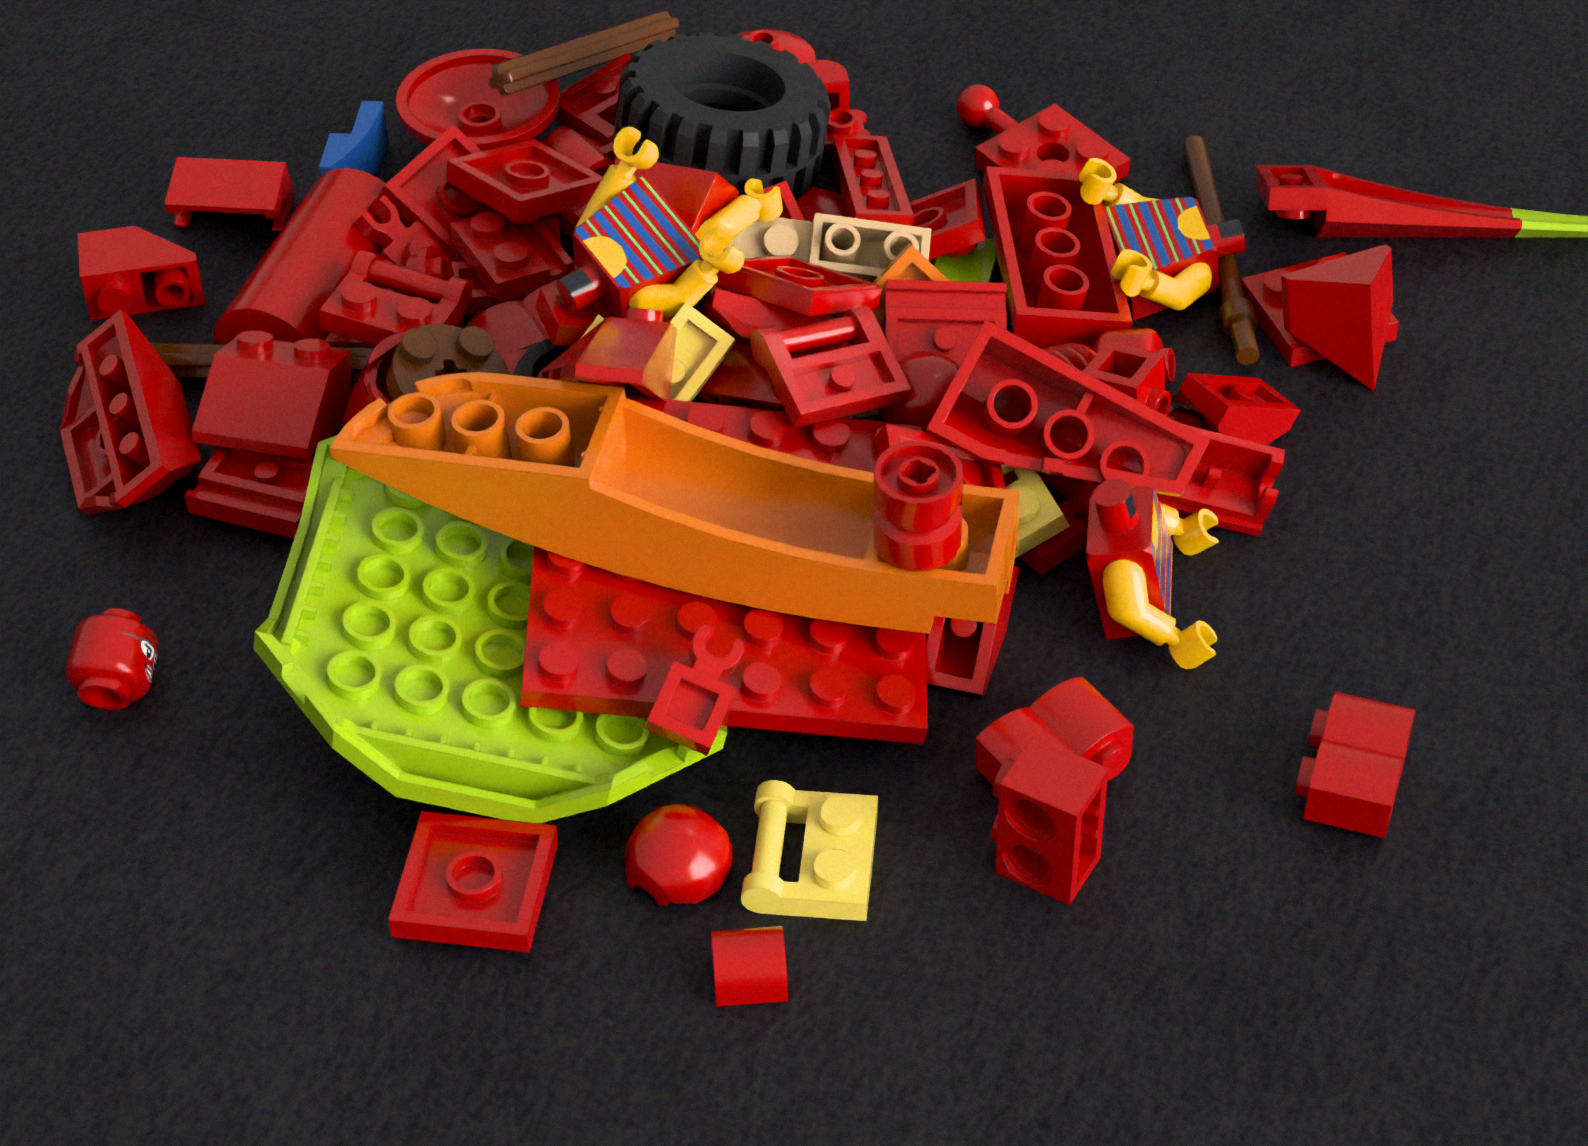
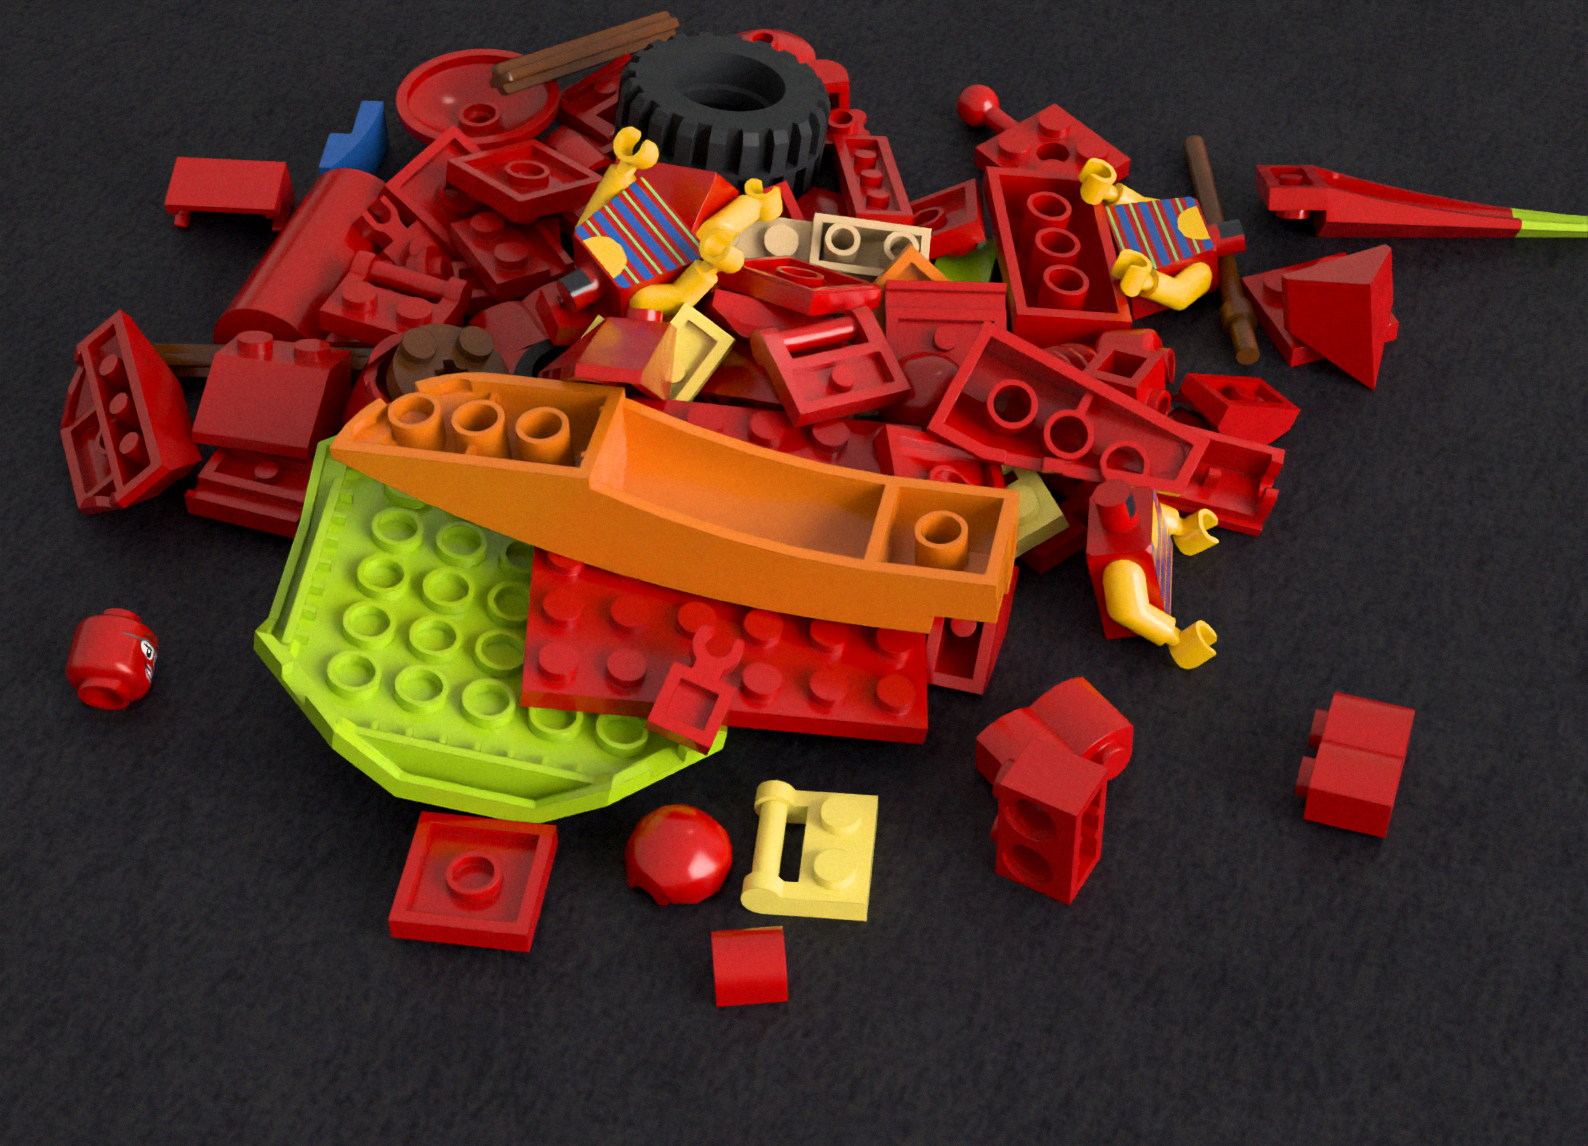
red slope [78,226,206,321] -> none
red wheel [873,441,963,571] -> none

